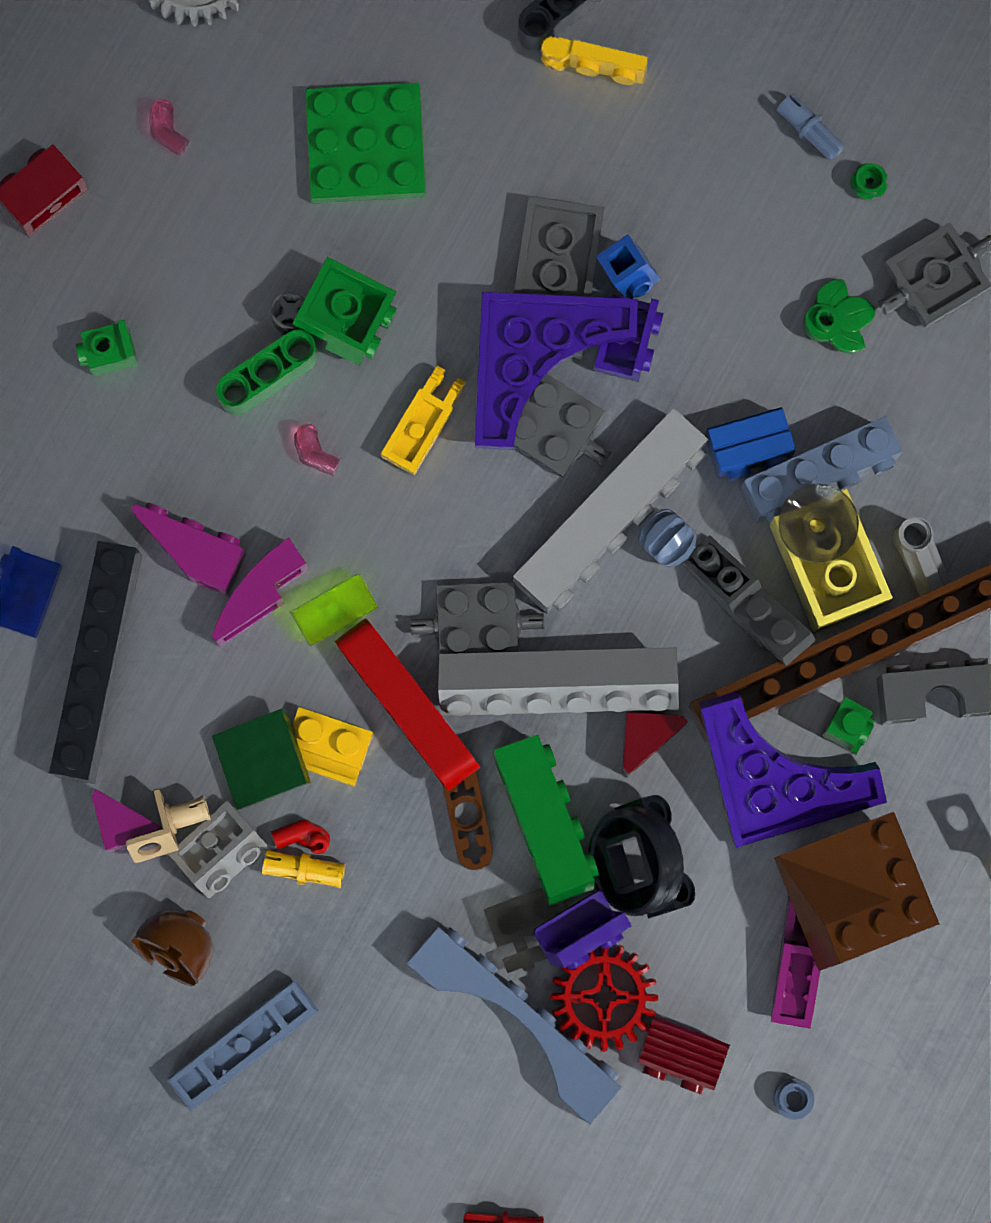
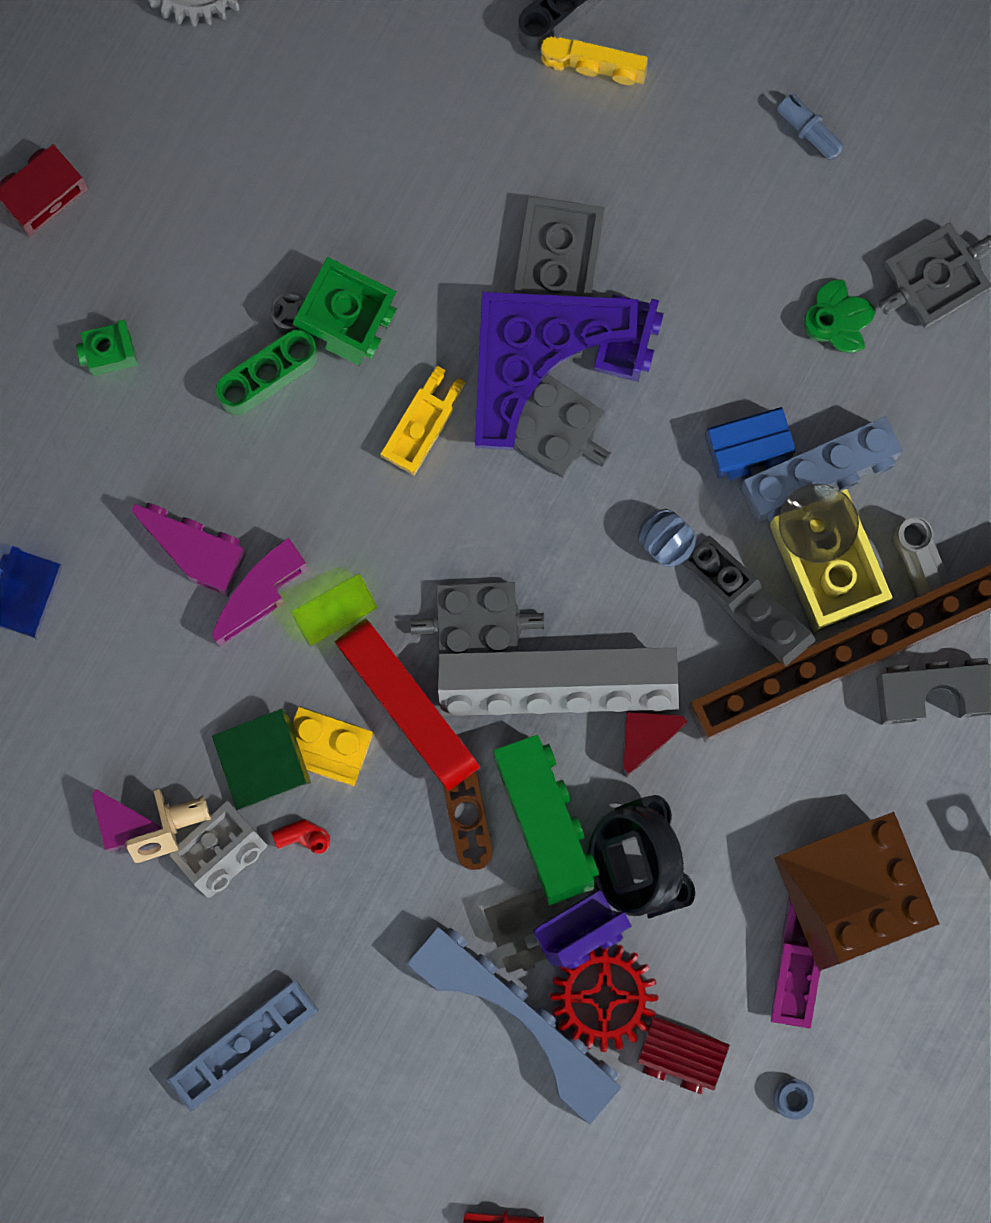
black arch [49,541,142,785] -> none
reddish brown cylinder [131,910,214,986] -> none
clear pink arm [149,99,190,156] -> none
yellow pin [262,849,345,888] -> none
clear pink arm [294,423,341,476] -> none
green plate [306,83,426,203] -> none
light grey brick [513,408,708,614] -> none
blue brick [596,234,661,299] -> none
dark purple plate [698,691,887,848] -> none
green brick [821,697,875,755] -> none
green plate [850,163,888,200] -> none

